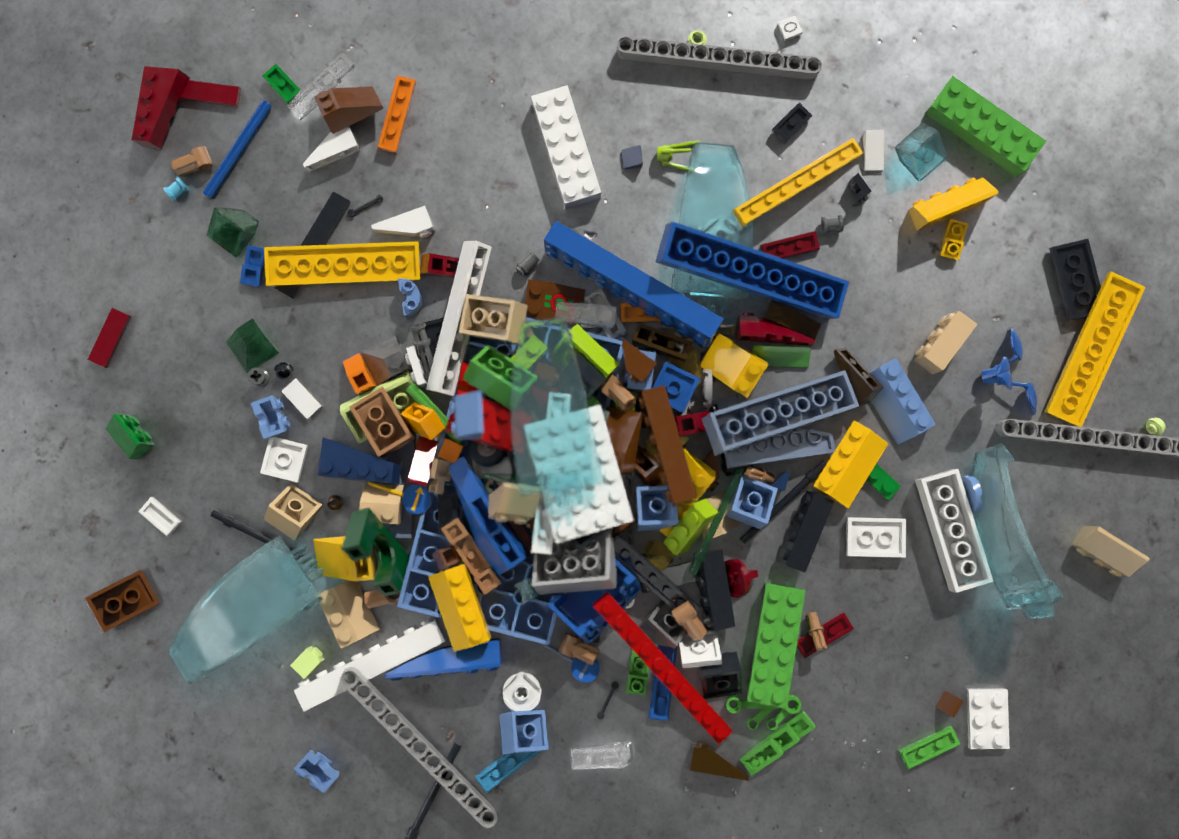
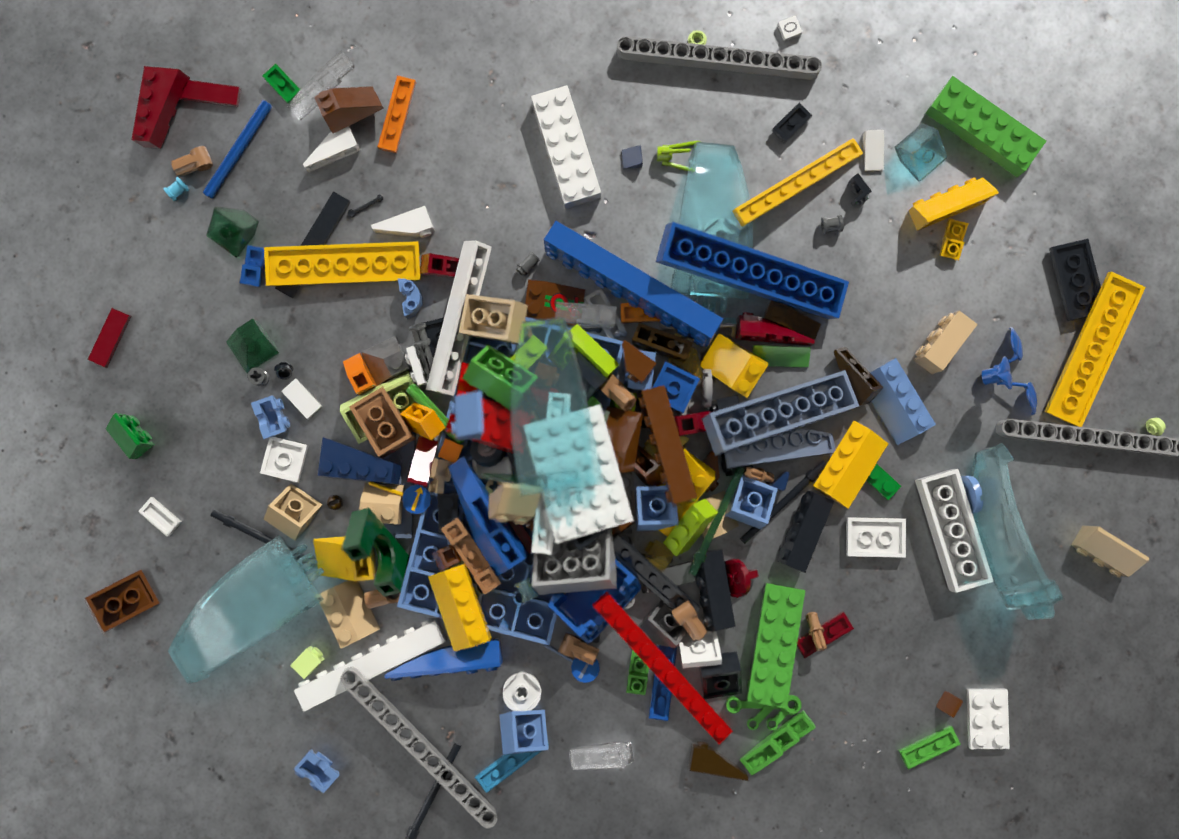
black hinge [597,681,619,719] -> none
dark red tile [760,231,820,259] -> none

